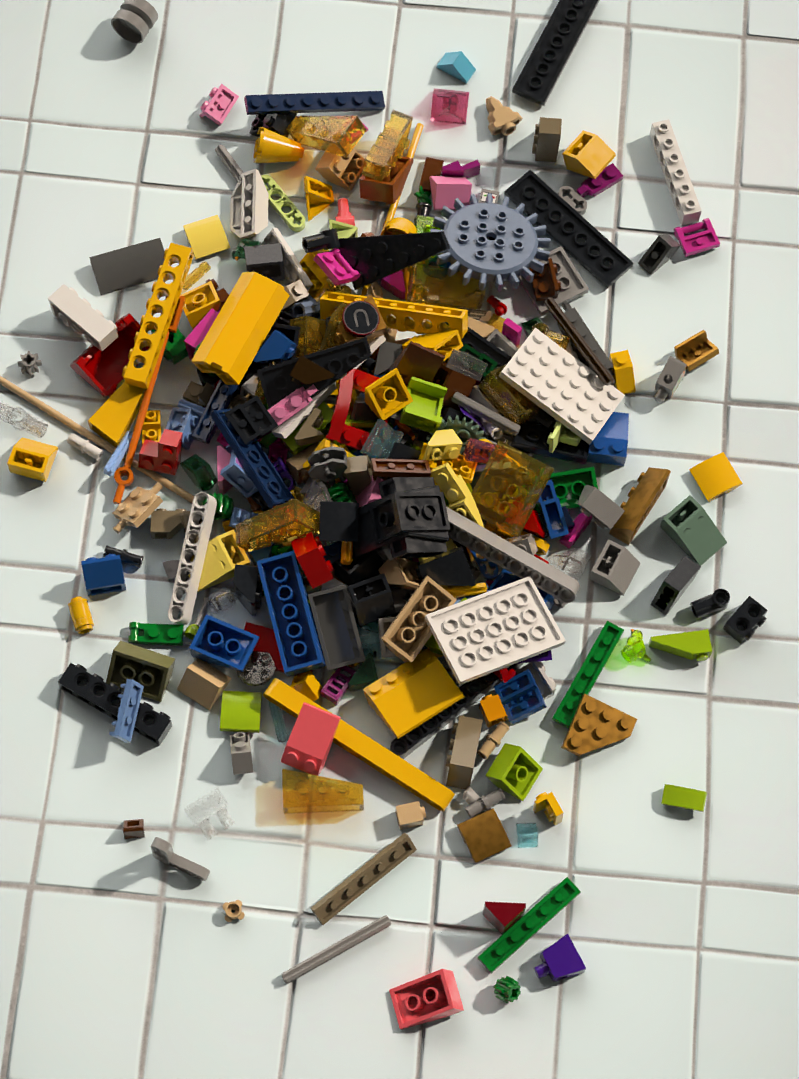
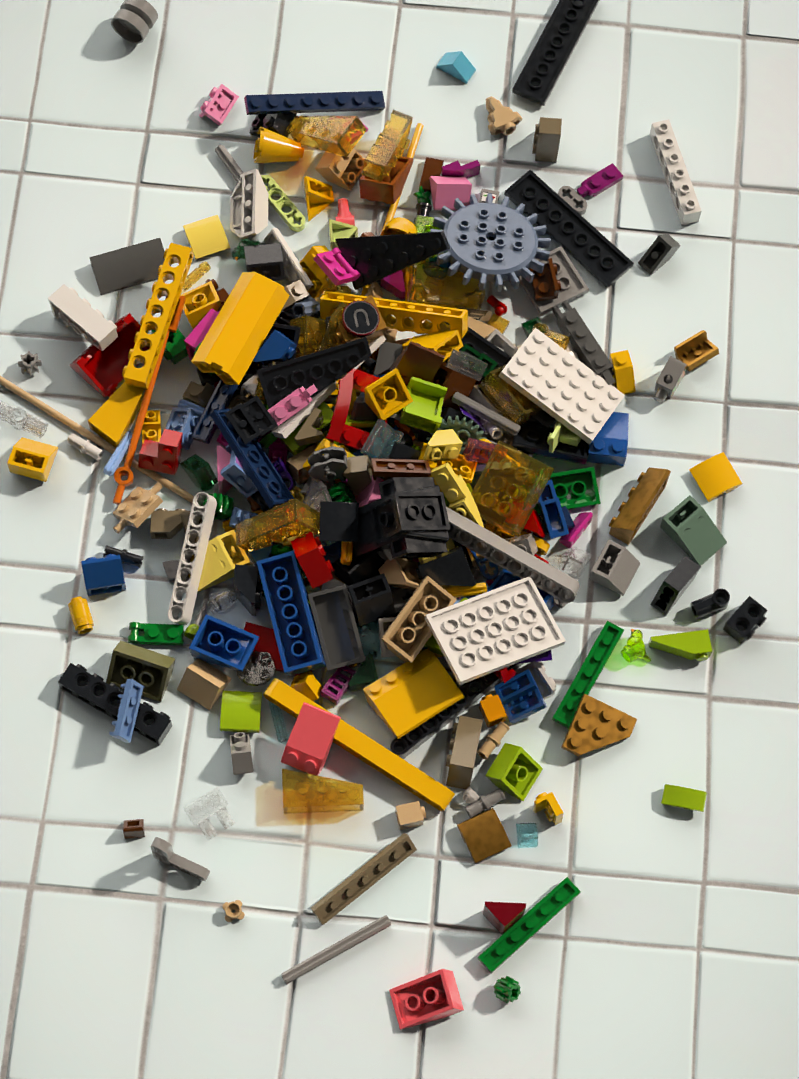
dark brown slope [290,355,334,386] -> none
black piece [302,228,340,253] -> none
clear pink slope [430,88,469,124] -> none
dark pink plate [502,318,522,347] -> none
dark purple torso [534,934,586,982] -> none
dark brown axle [544,297,614,386] -> none
yellow slope [562,130,616,179] -> none
light grey slope [577,485,625,529] -> none
dark pink plate [674,218,720,257] -> none

